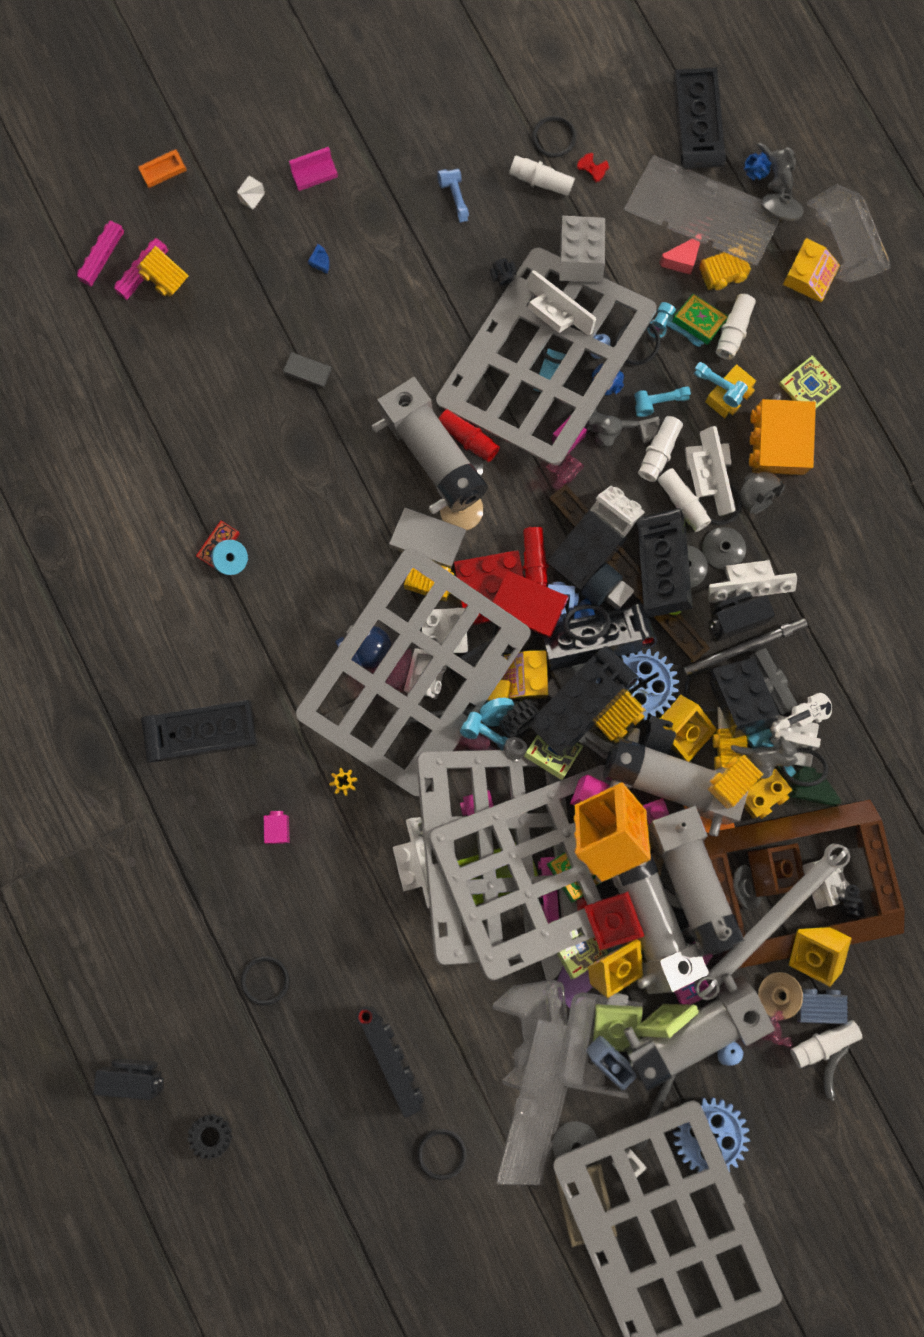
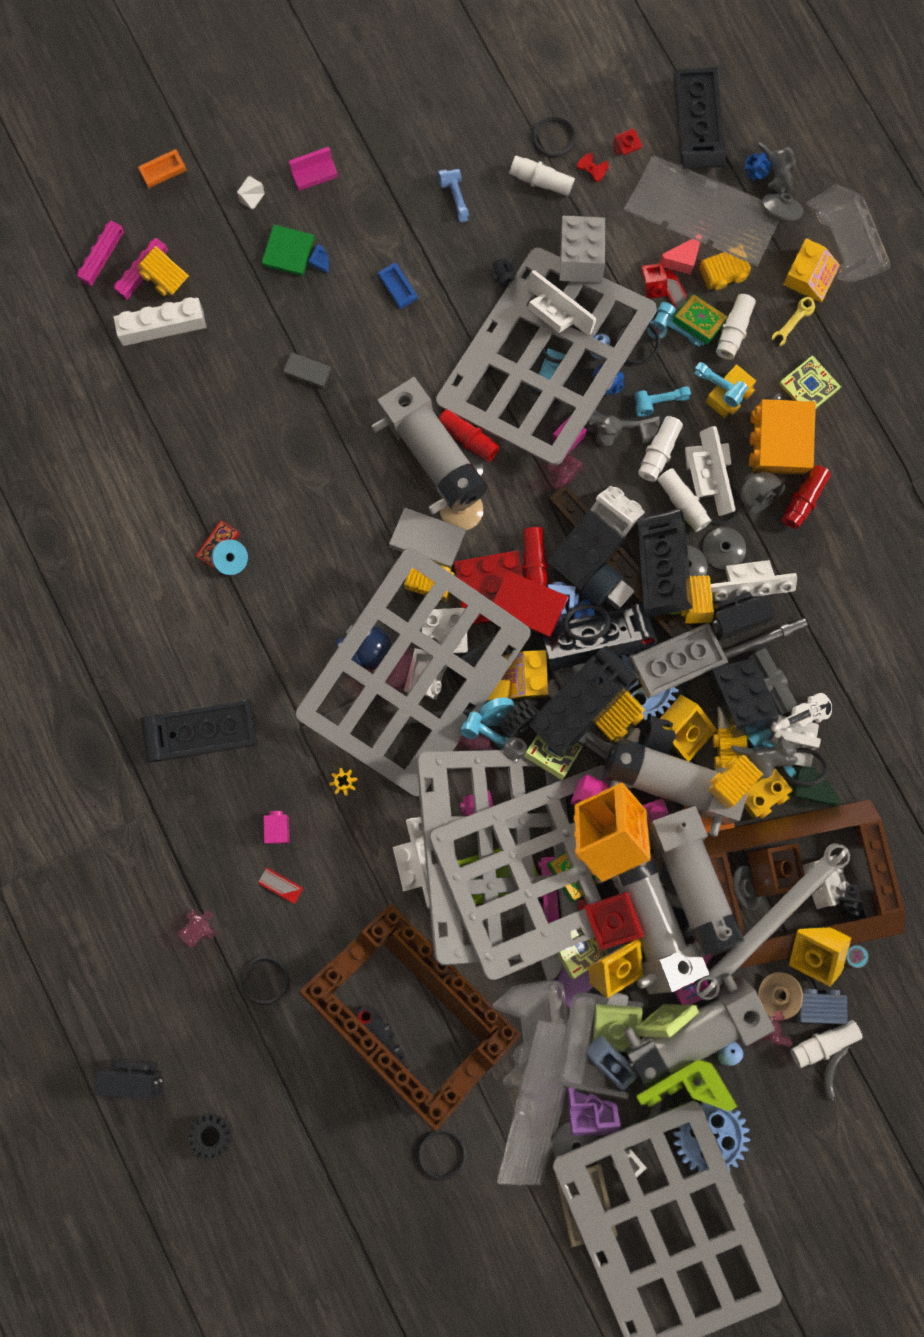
none -> white brick [114,298,207,346]
none -> clear pink piece [178,909,217,948]
none -> sticker [258,868,303,903]
none -> green tile [262,225,315,276]
none -> reddish brown slope [299,904,521,1132]
none -> blue tile [377,262,418,309]
none -> medium lavender slope [567,1086,620,1136]
none -> red bracket [612,128,642,155]
none -> light grey tile [629,622,728,699]
none -> lime bracket [637,1060,738,1112]
none -> red bracket [641,263,668,299]
none -> sticker [665,269,689,309]
none -> yellow brick [680,575,714,623]
none -> light yellow brick [772,297,815,347]
none -> red piece [782,465,831,529]
none -> tile [845,945,869,968]

